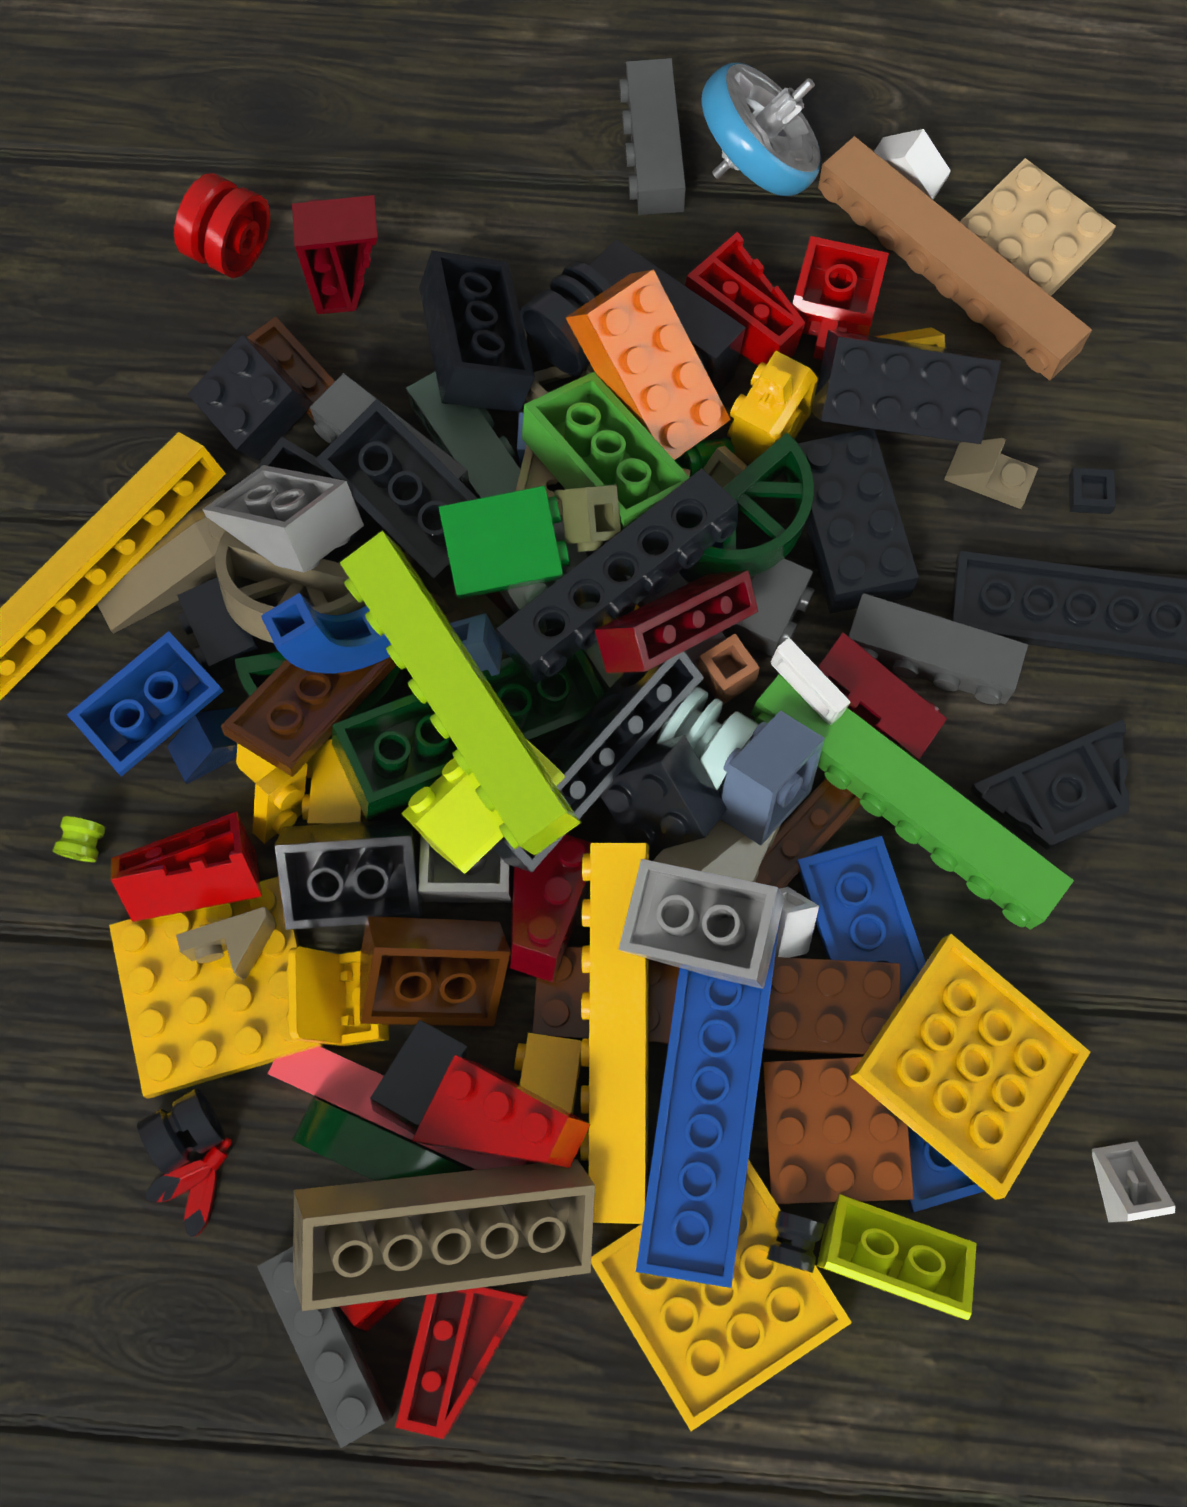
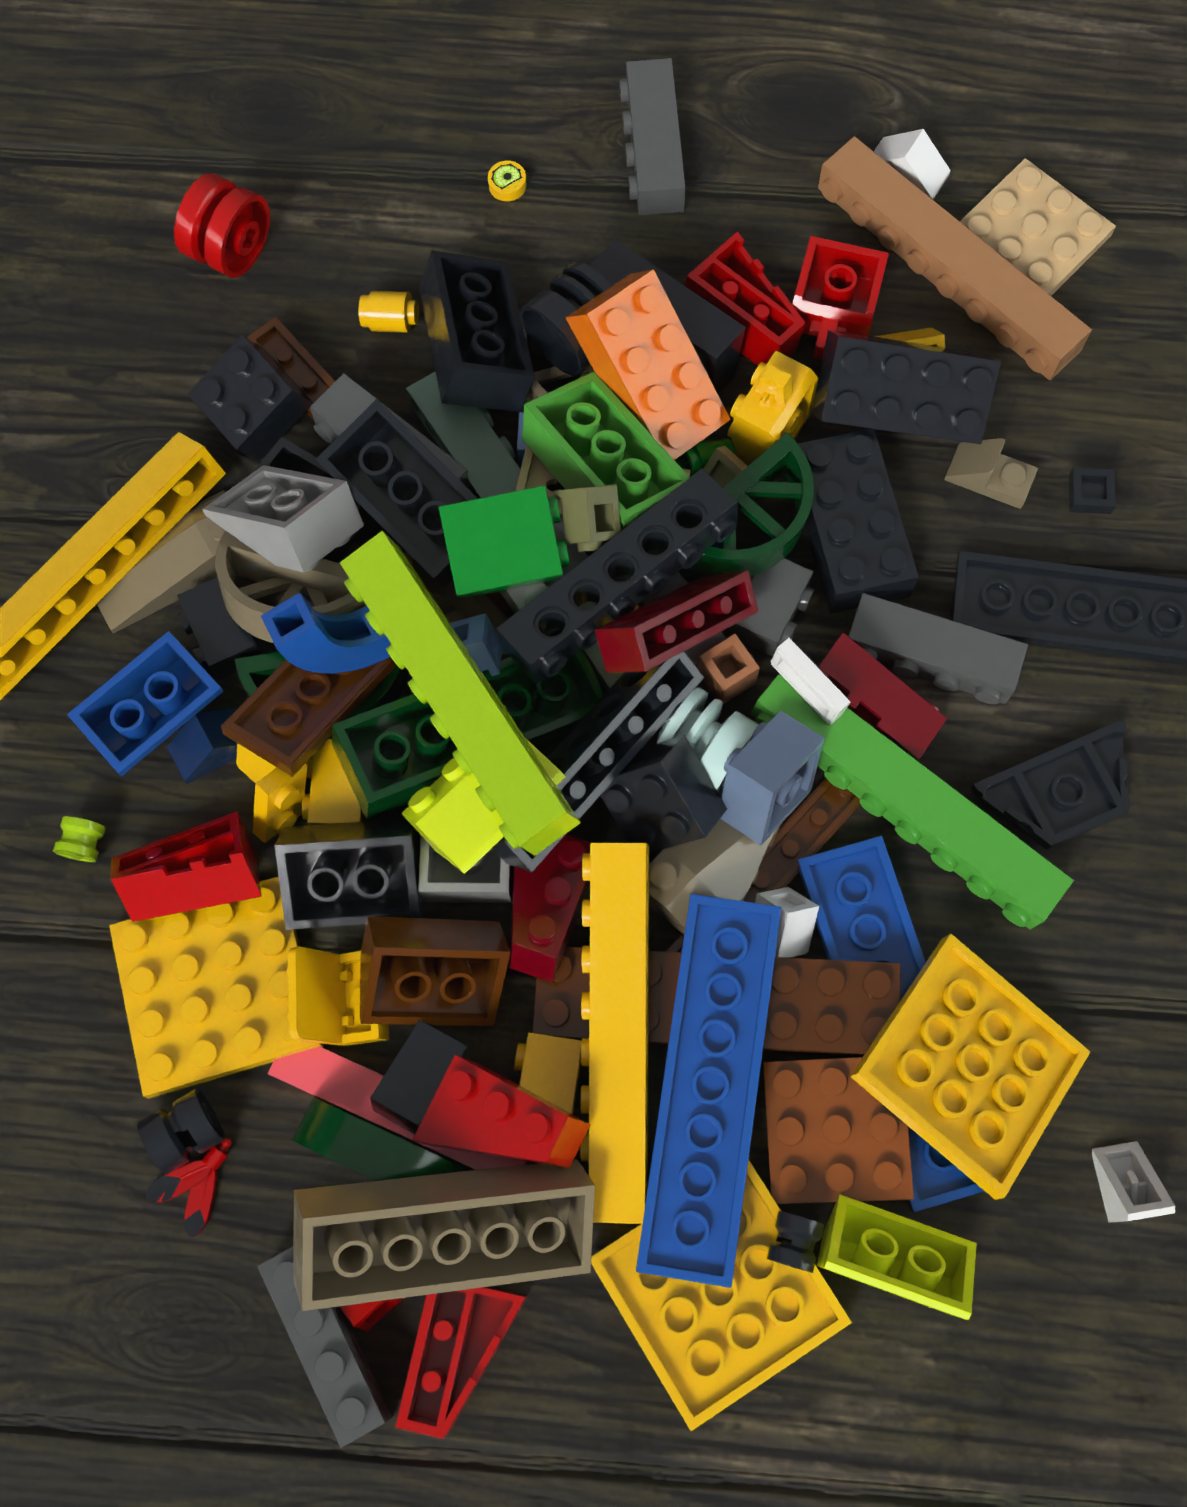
dark tan slope [176,907,276,980] -> none
dark red wedge [292,195,378,315] -> none
light grey slope [619,859,785,989] -> none
wheel [701,63,821,196] -> none
none -> yellow brick [358,291,419,333]
none -> tile [488,161,527,202]

